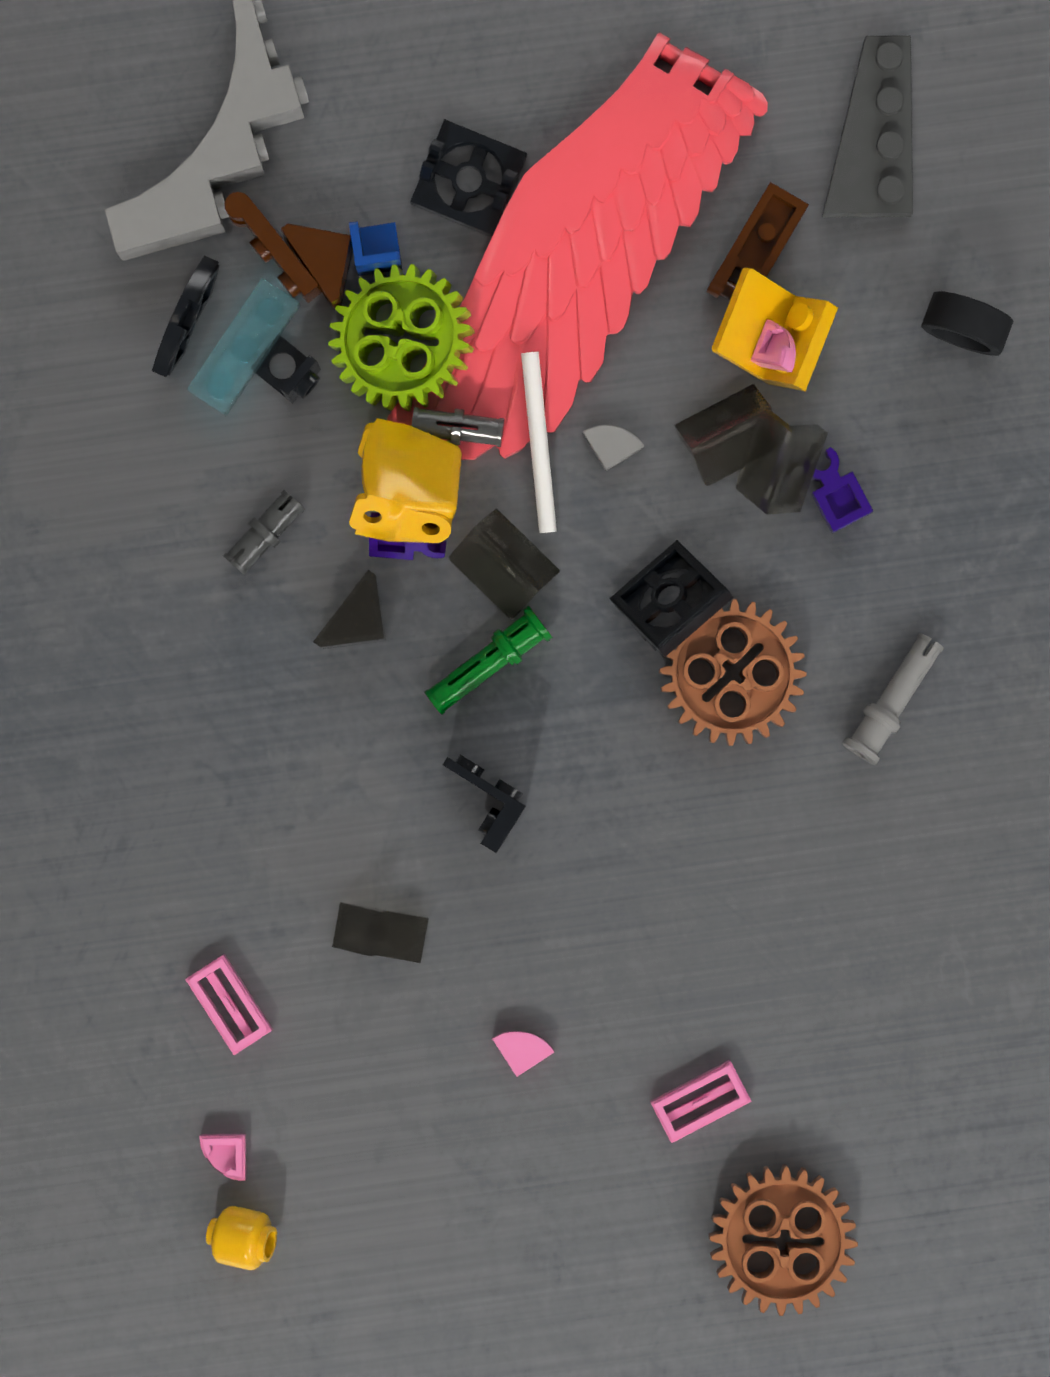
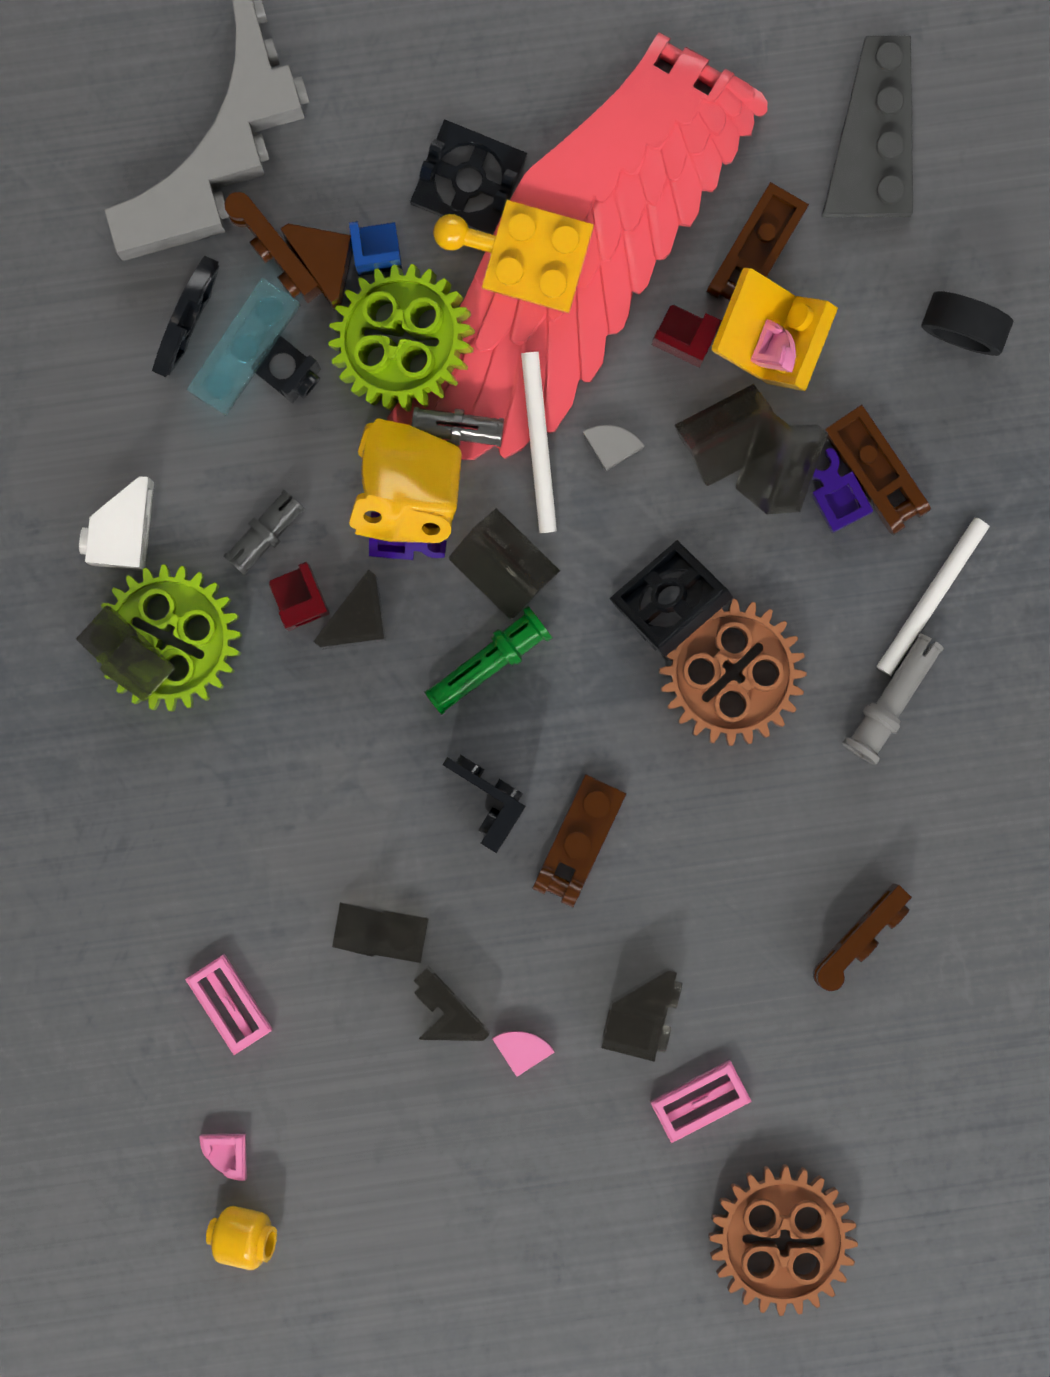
none -> clear smoke slope [76,606,176,701]
none -> white slope [79,476,154,571]
none -> lime gear [93,564,242,712]
none -> dark red panel [269,561,330,631]
none -> clear smoke slope [414,965,490,1041]
none -> yellow plate [433,200,594,313]
none -> reddish brown plate [532,774,626,908]
none -> clear smoke slope [600,968,683,1062]
none -> dark red panel [651,305,722,368]
none -> reddish brown plate [813,883,912,991]
none -> reddish brown plate [823,405,931,535]
none -> white bar [876,517,990,676]

